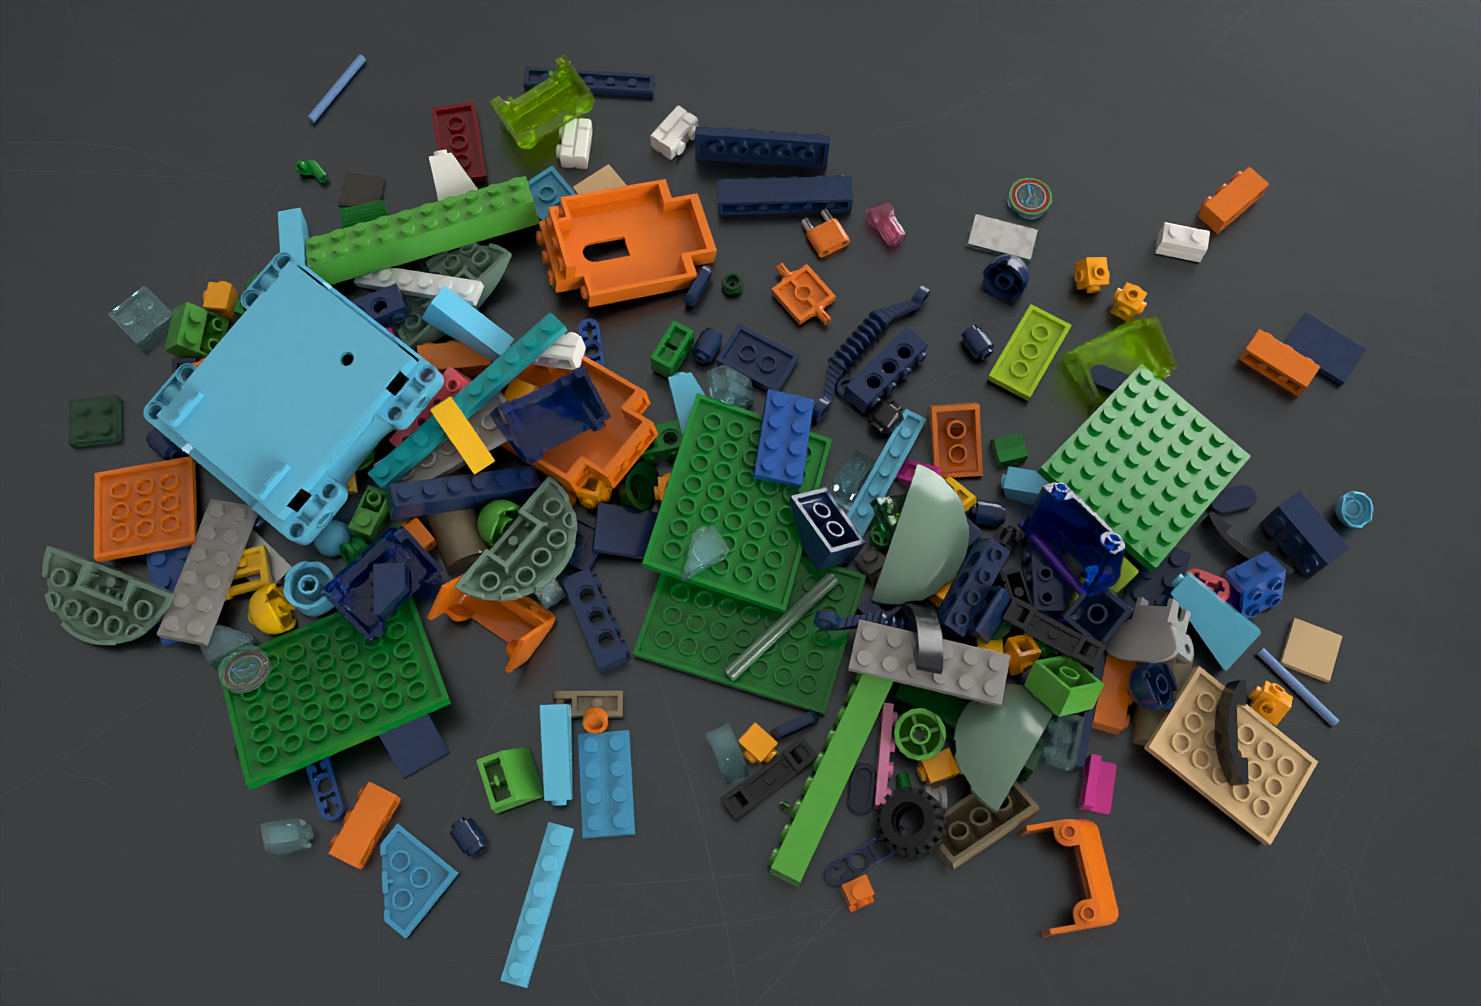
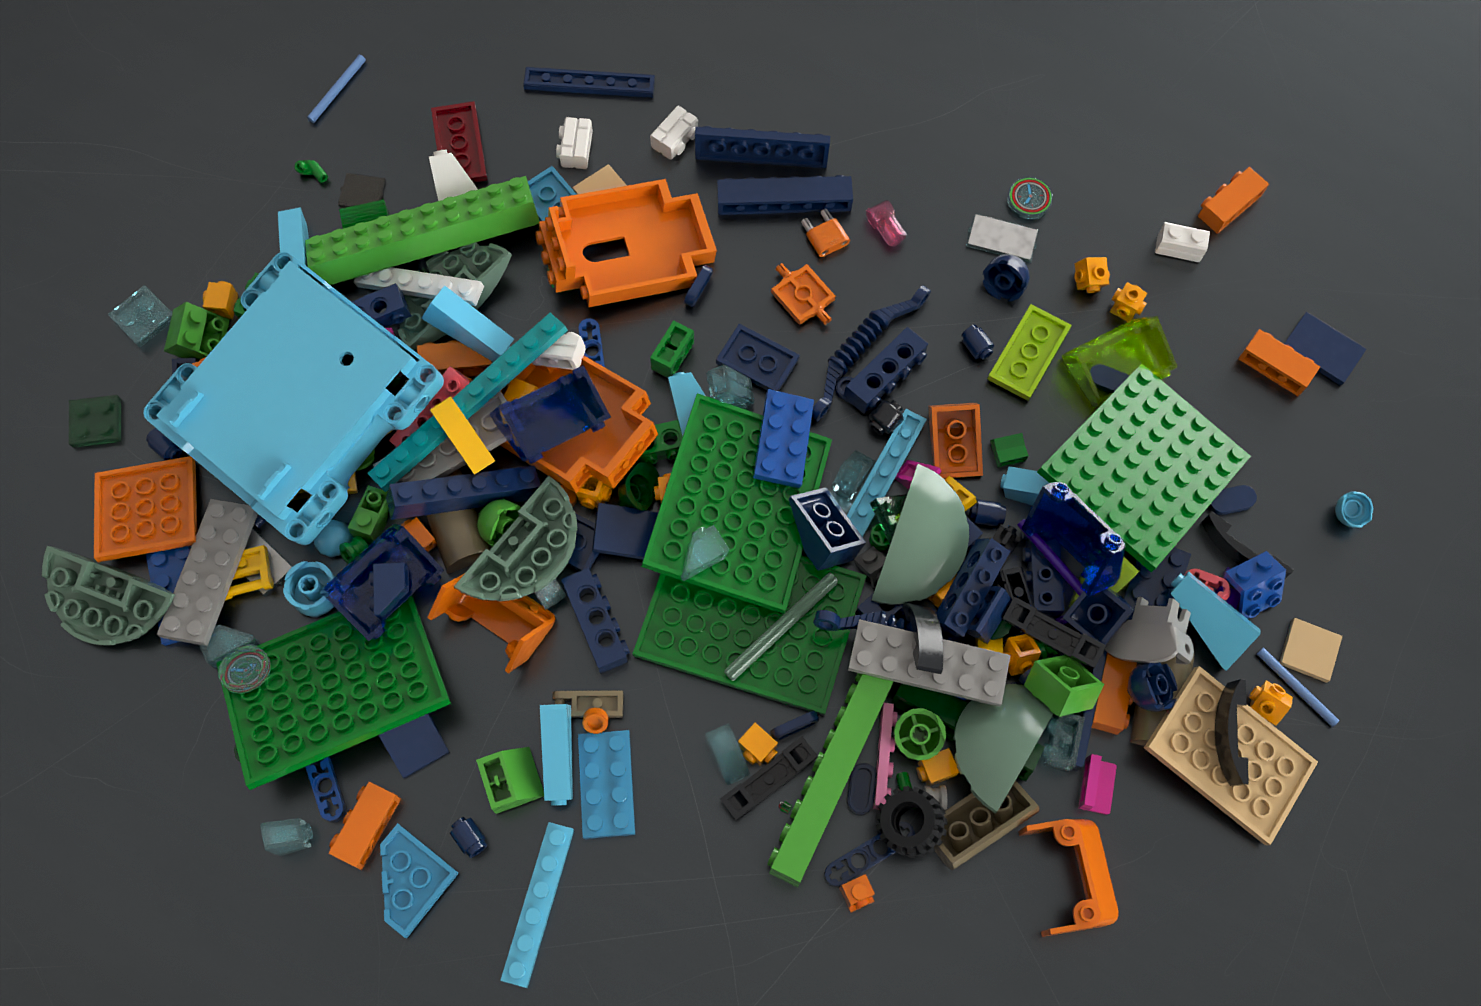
yellow cylinder [248,583,297,635] -> none
clear neon green windscreen [490,54,595,149] -> none
dark blue brick [691,327,722,363] -> none
dark green plate [721,273,743,295] -> none
dark blue brick [1261,491,1350,579] -> none

